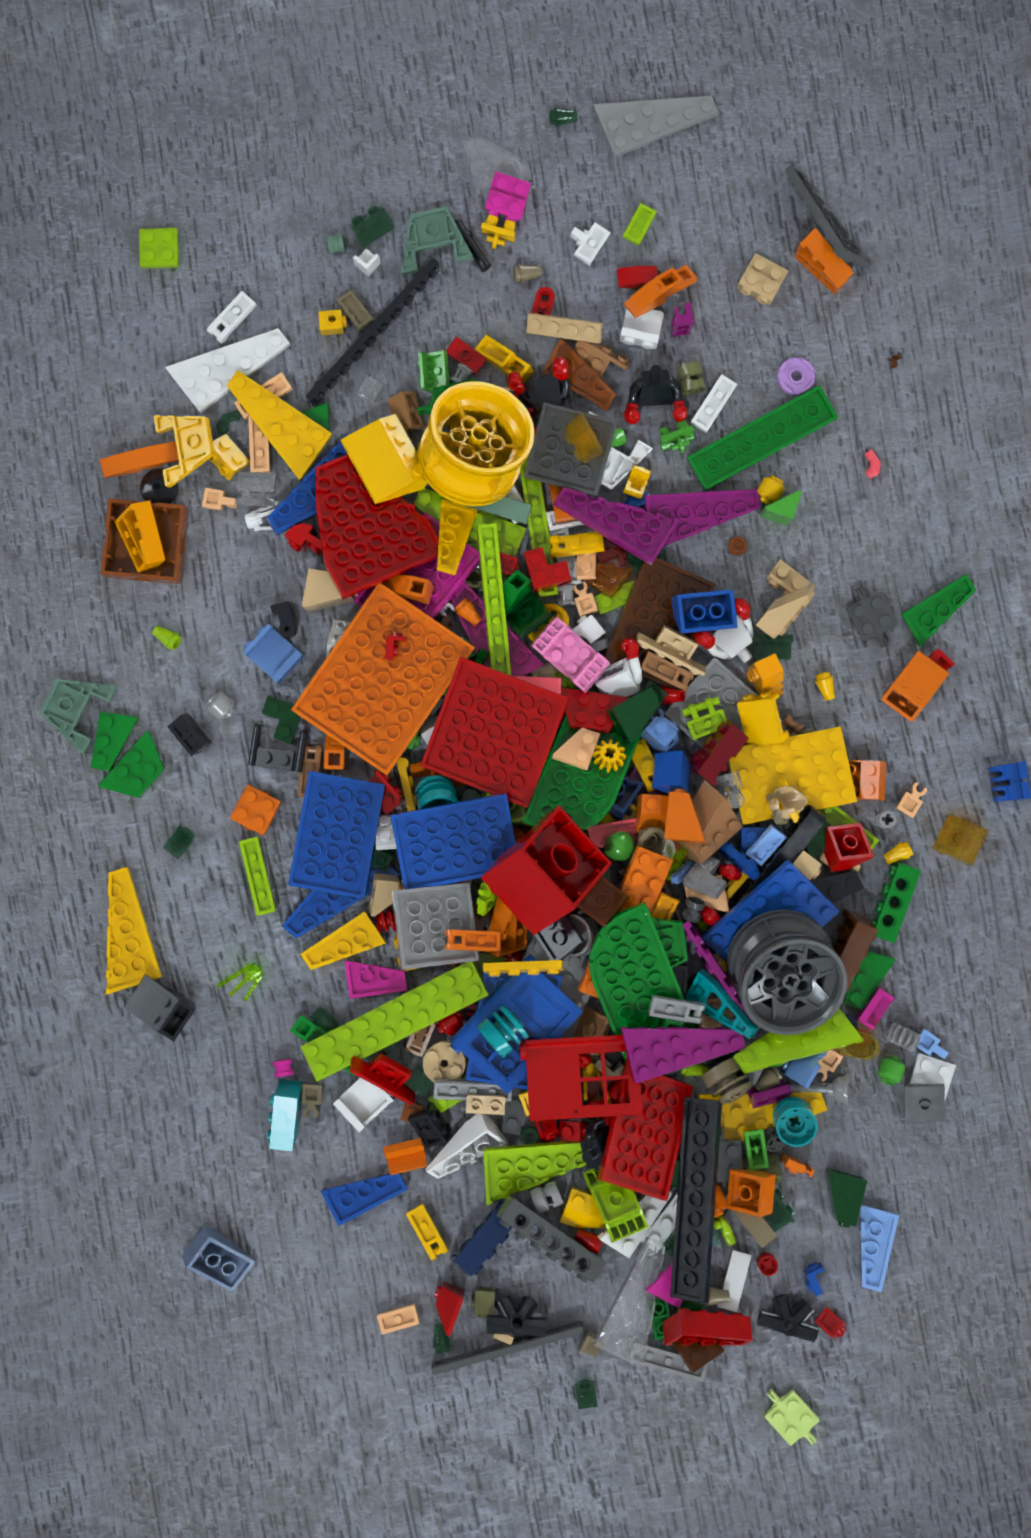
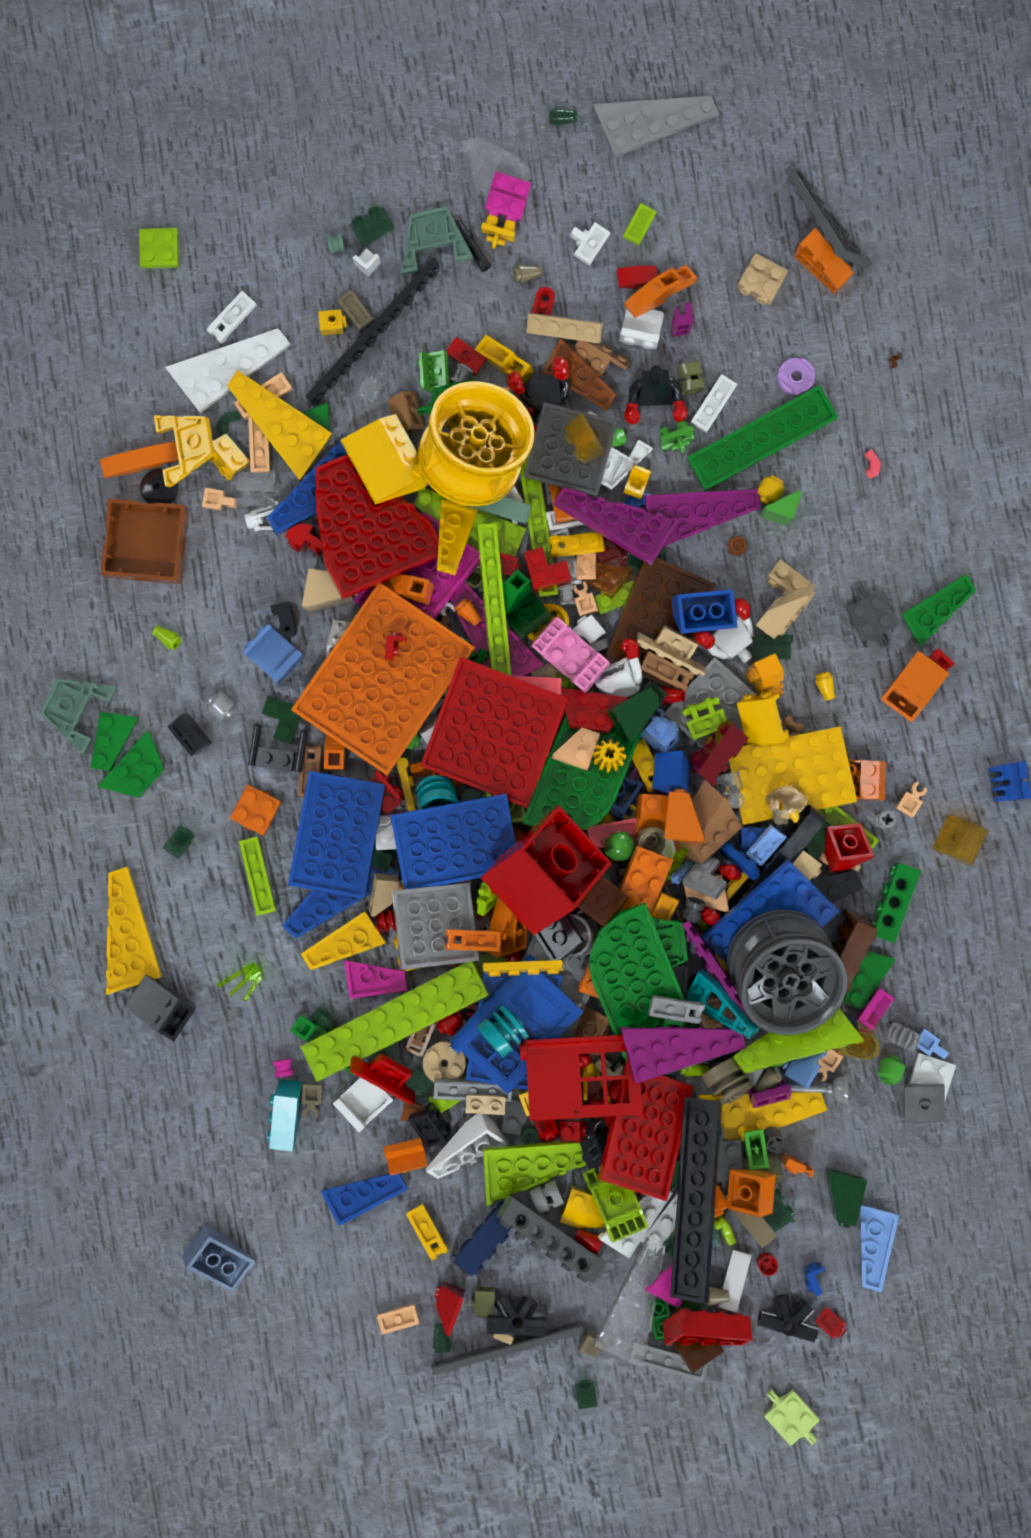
light orange wedge [114,500,165,573] -> none
teal wheel [772,1096,818,1147] -> none
yellow cone [883,841,914,865] -> none

